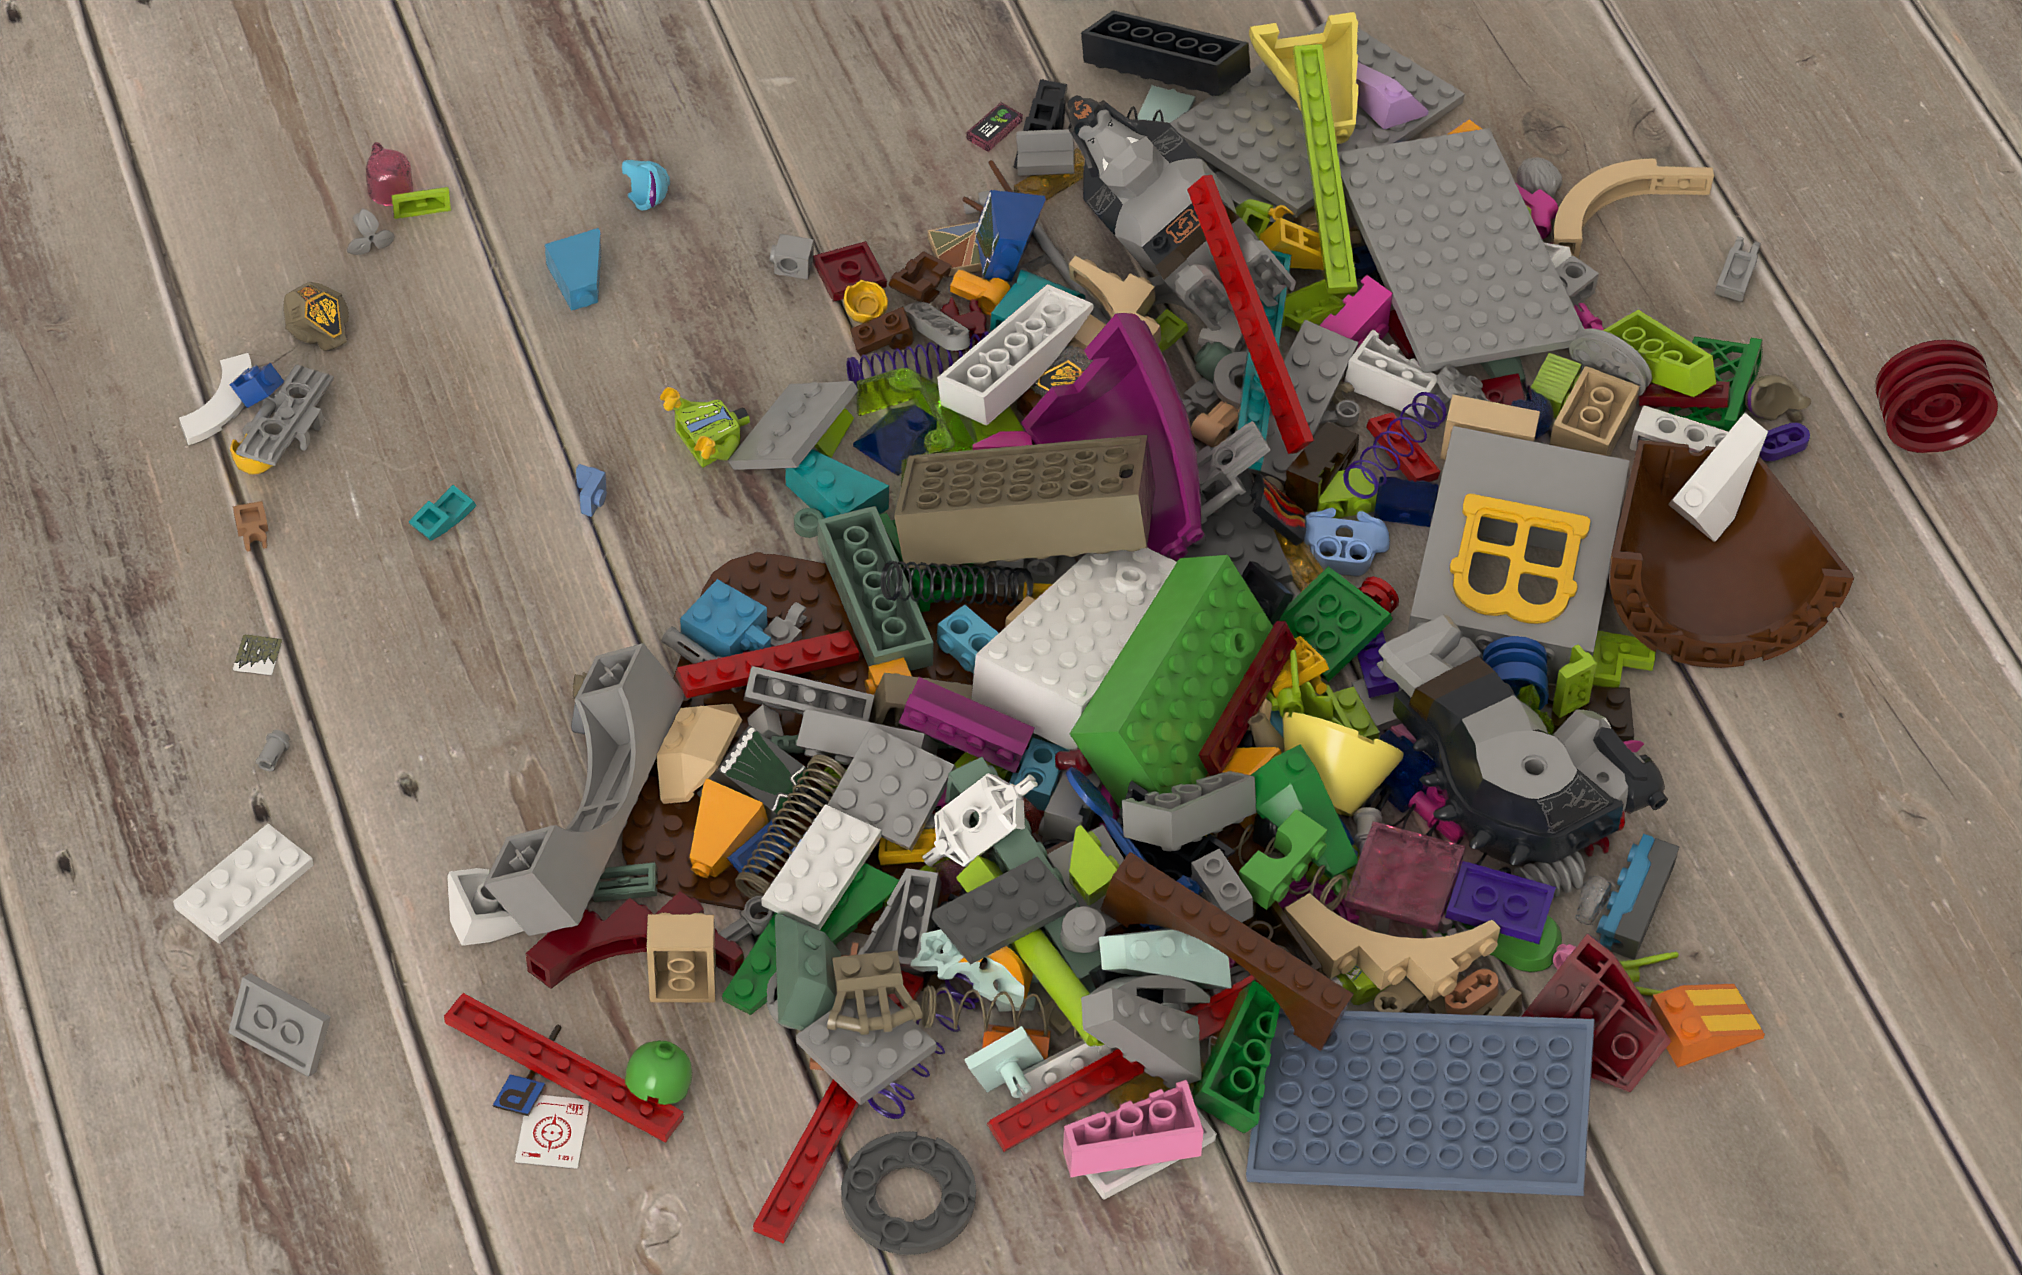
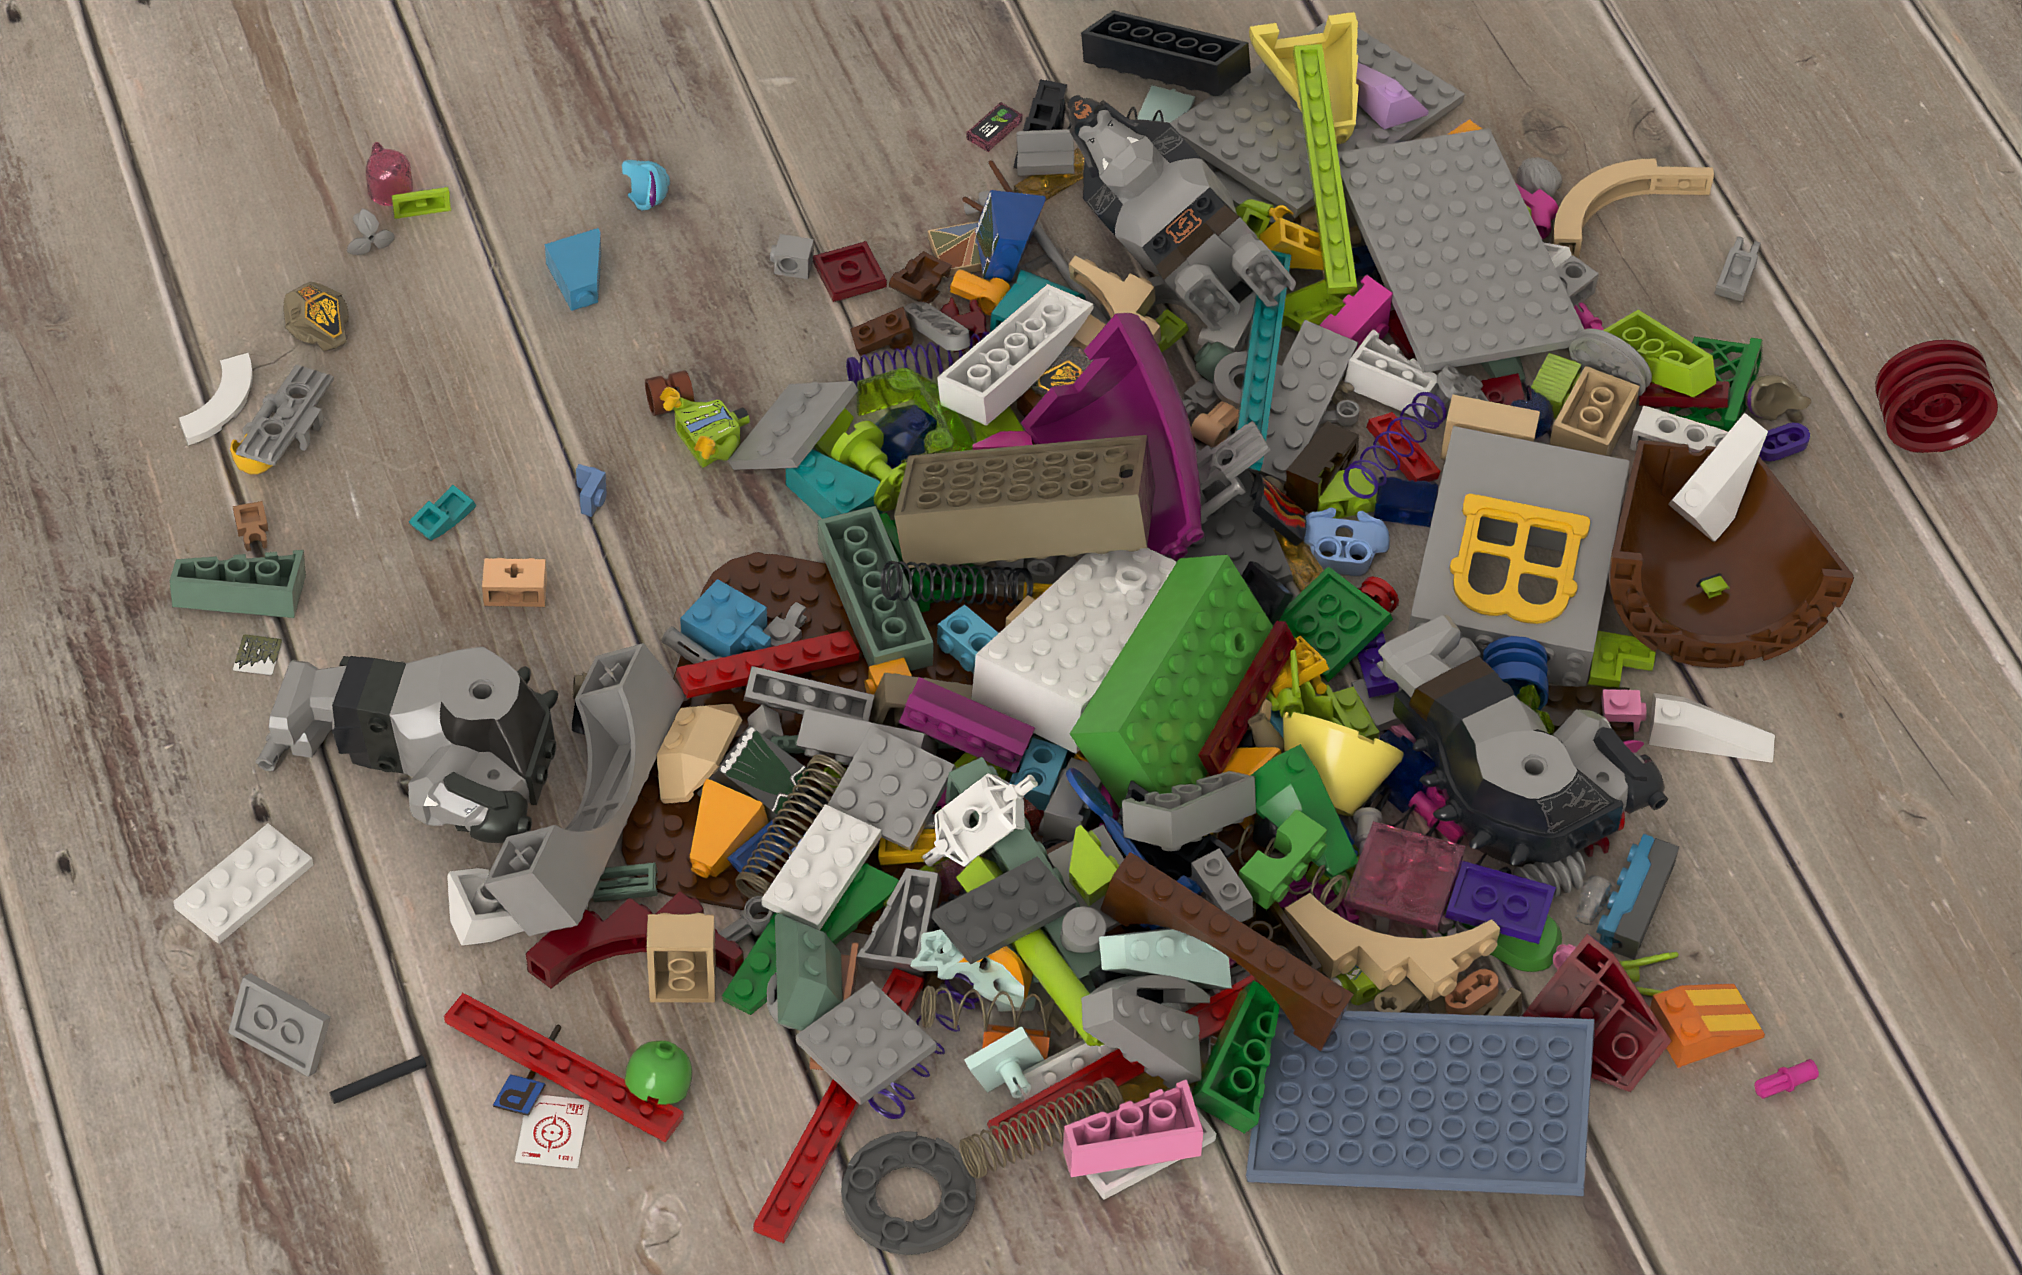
blue brick [229,363,285,408] -> none
sand green tile [794,508,824,538] -> none
dark tan plate [827,950,923,1035] -> none
yellow hair [843,280,888,324] -> none
dark red piece [1055,748,1093,776] -> none
red plate [1187,175,1314,454] -> none
lime bracket [1552,644,1596,718] -> none
none -> sand green wedge [169,550,306,618]
none -> piece [269,646,558,843]
none -> black bar [329,1054,427,1104]
none -> light nougat brick [482,558,547,607]
none -> copper wheel [645,370,695,416]
none -> lime piece [831,421,907,511]
none -> dark tan piece [959,1077,1124,1179]
none -> bright pink bracket [1601,689,1647,732]
none -> white wedge [1649,693,1775,763]
none -> lime piece [1695,573,1730,598]
none -> dark pink axle [1754,1059,1819,1099]

